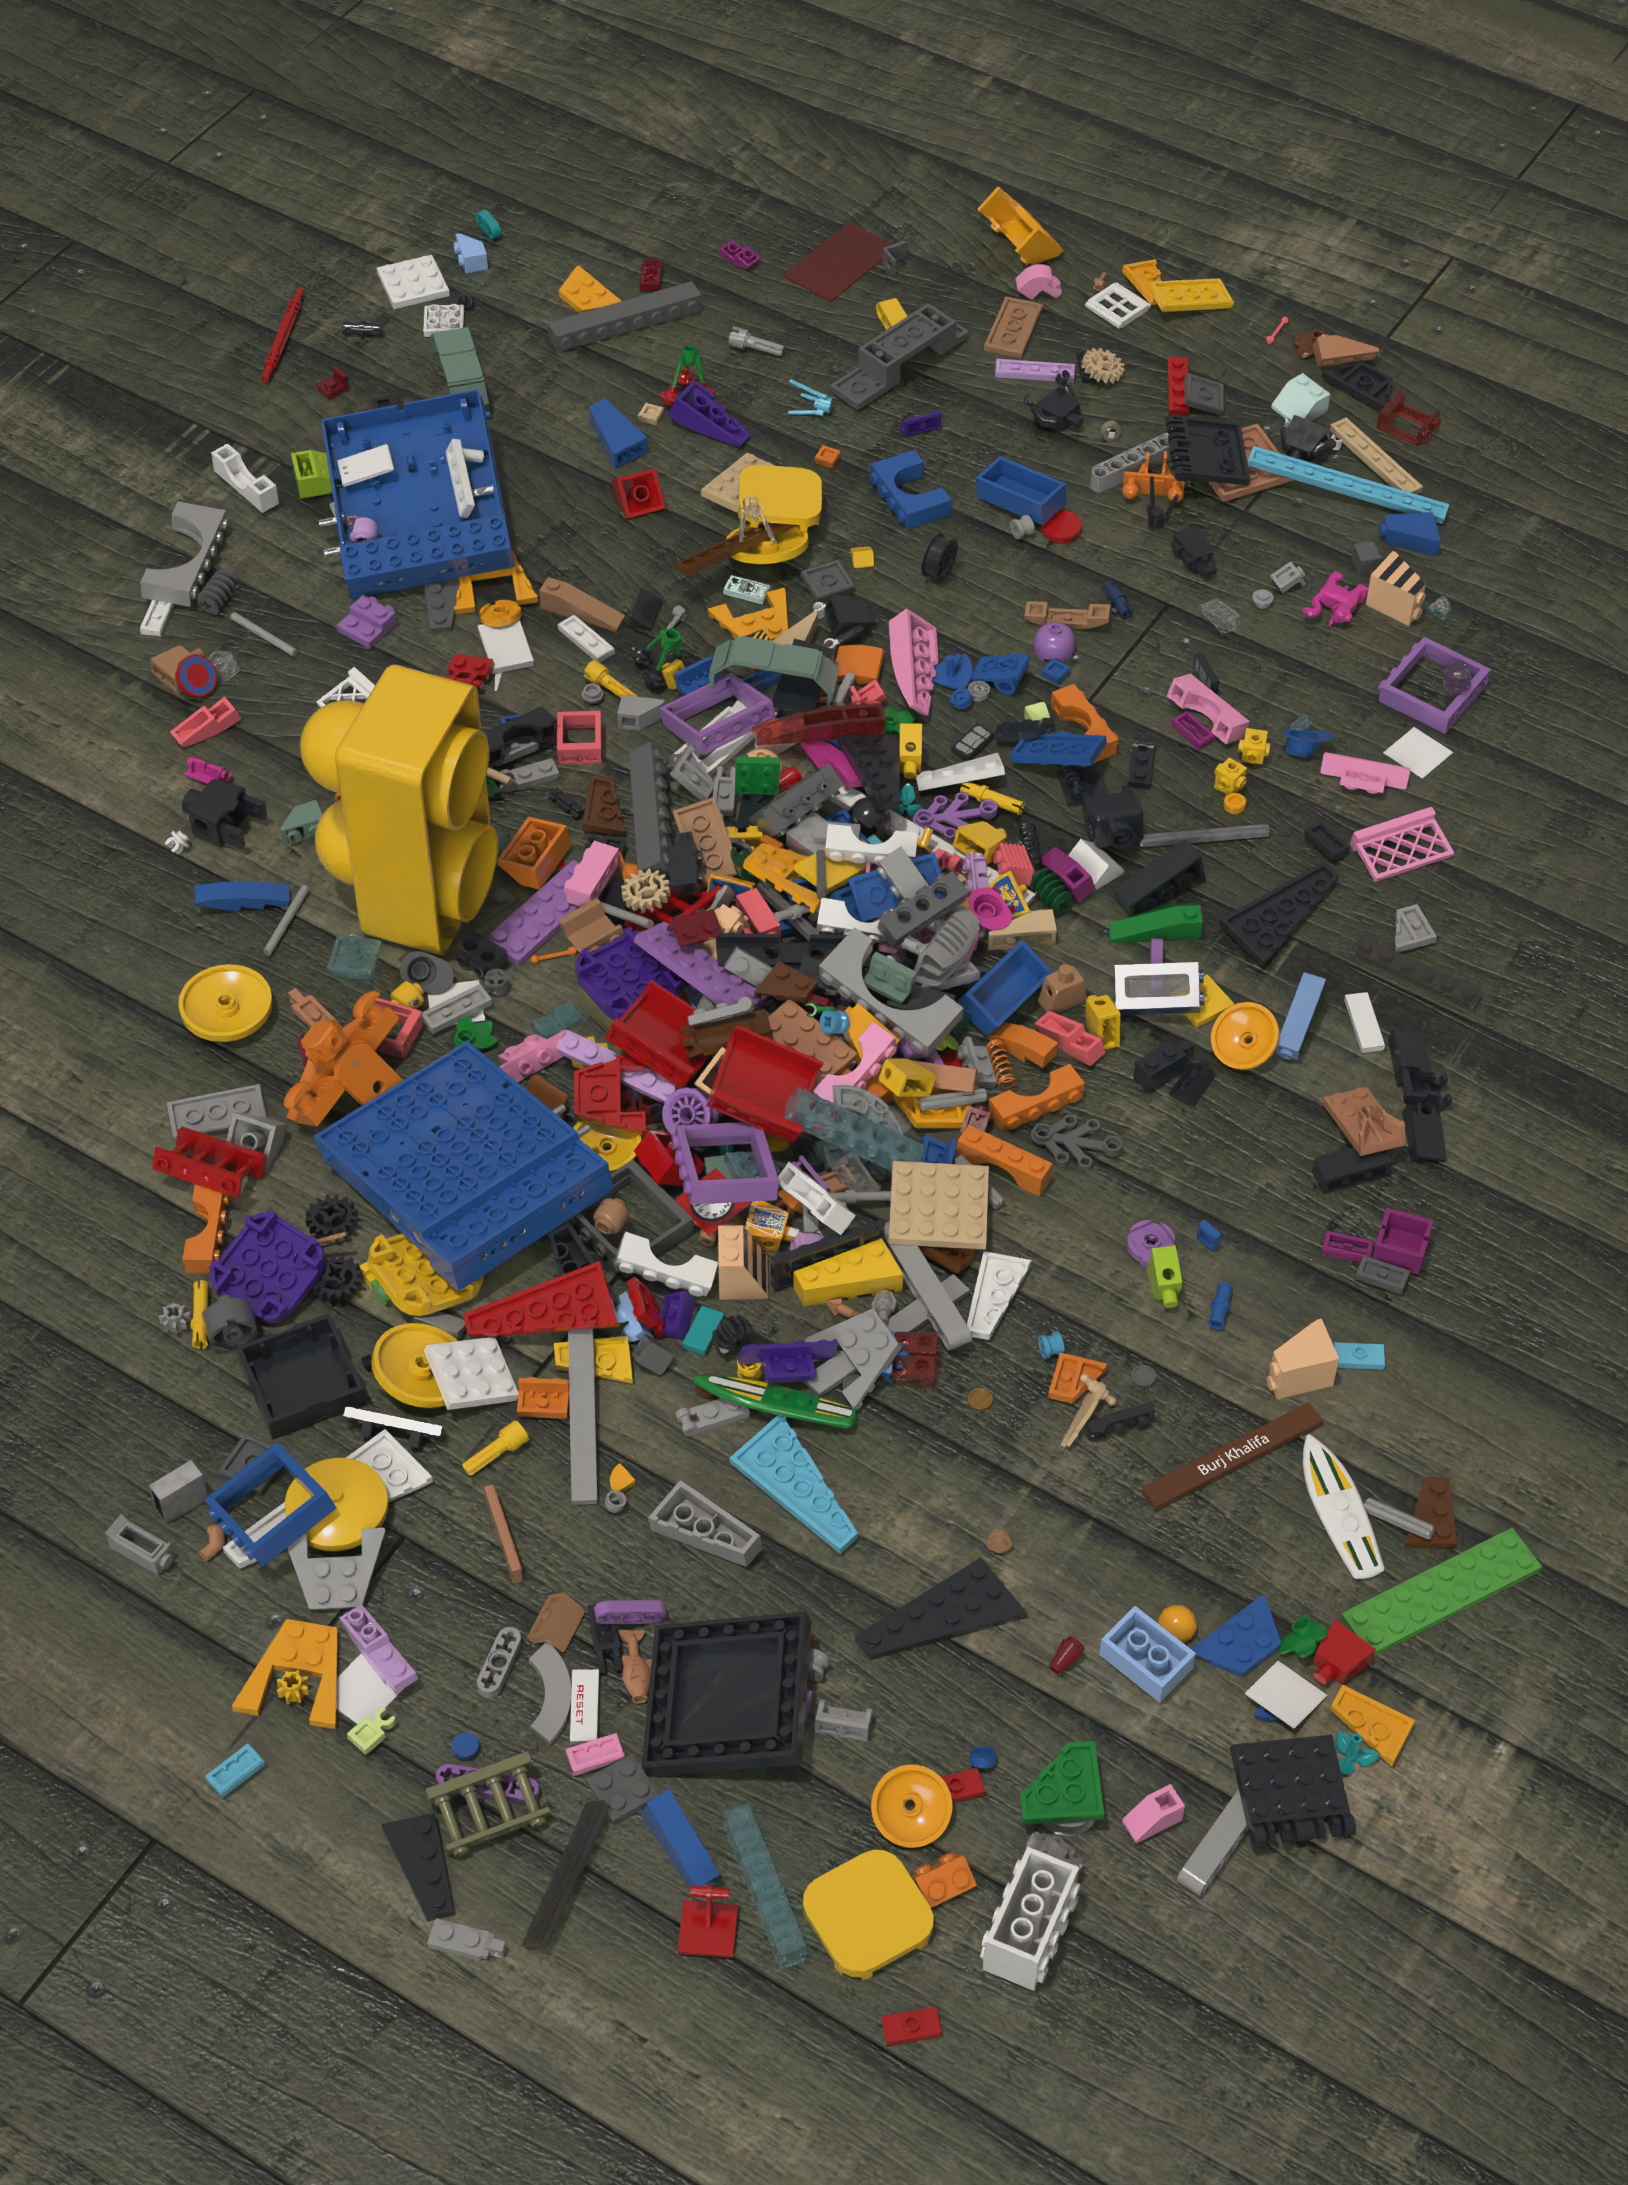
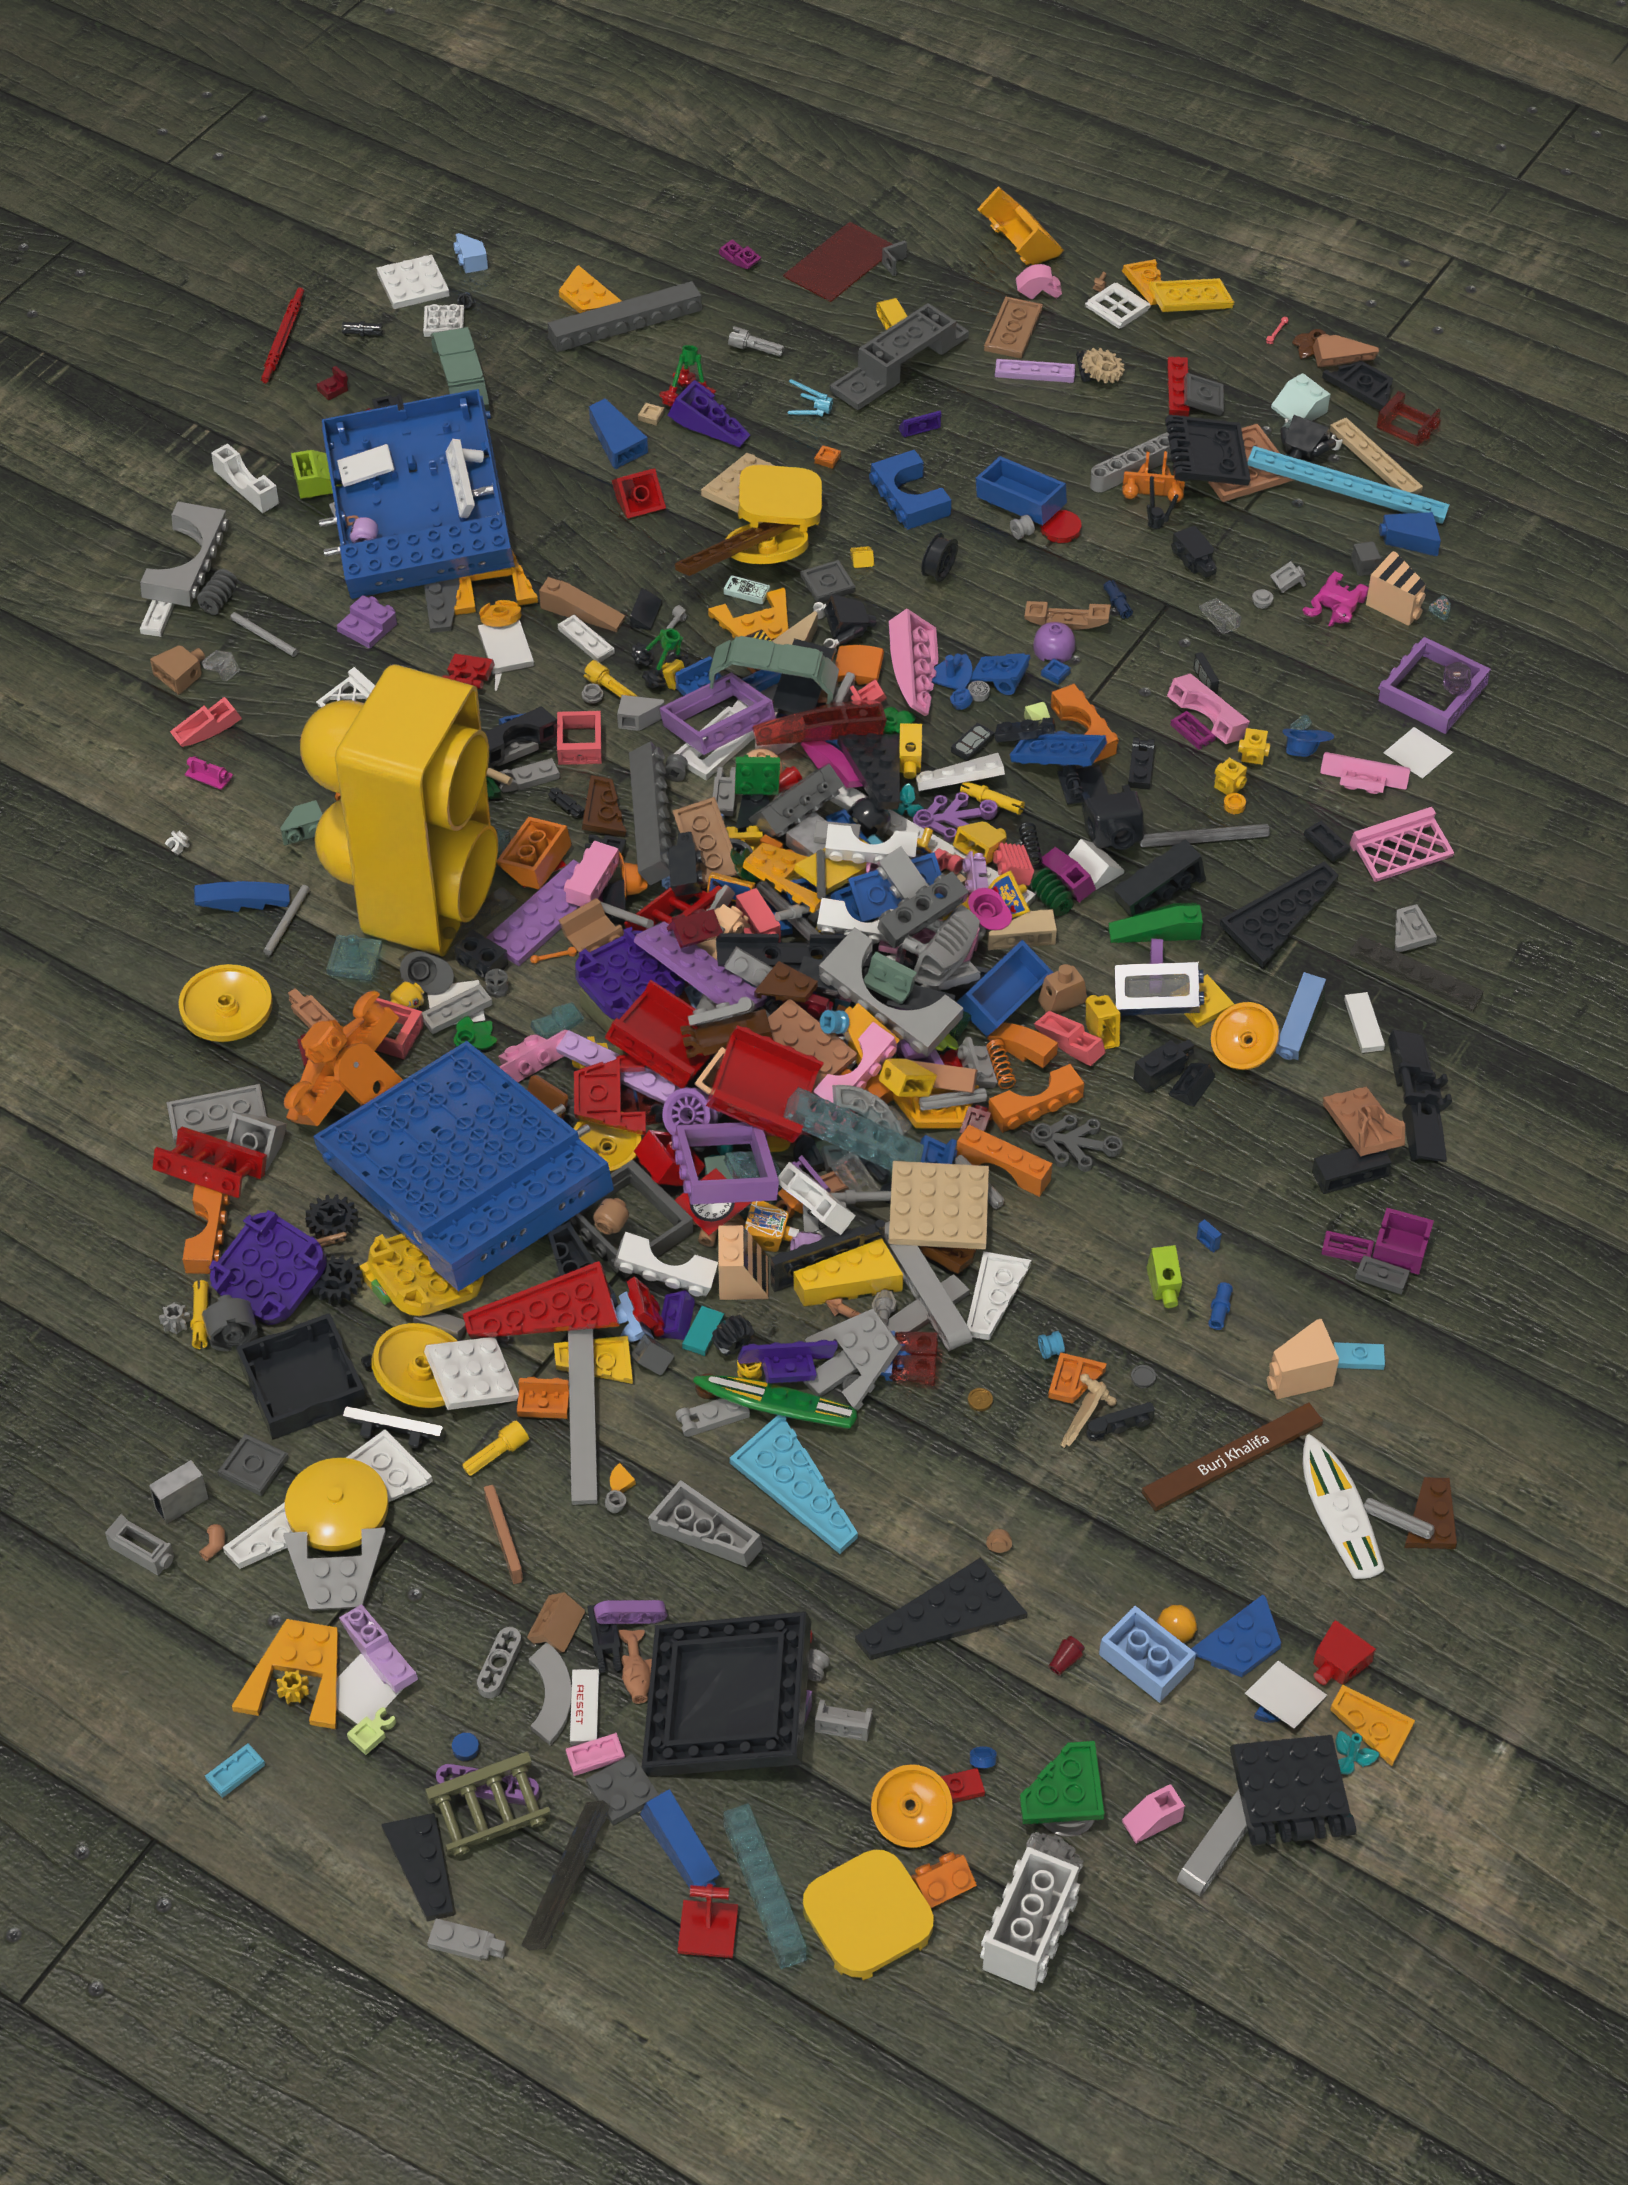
tile [175,654,217,698] -> none
black piece [182,779,267,849] -> none
blue window [204,1442,337,1567] -> none
teal beam [476,210,502,240] -> none
tan gear [621,869,671,913] -> none
dark red slope [639,259,663,291] -> none
light grey wing [670,744,714,801] -> none
clear plant [739,496,776,543] -> none
green hand [805,1001,836,1017] -> none
red plate [881,2007,942,2047] -> none
black torso [1024,370,1084,432] -> none
dark tan tile [1100,420,1121,441] -> none
medium lavender plate [1127,1220,1175,1267] -> none
green plate [1279,1616,1328,1658] -> none
bright green plate [1340,1528,1542,1657] -> none

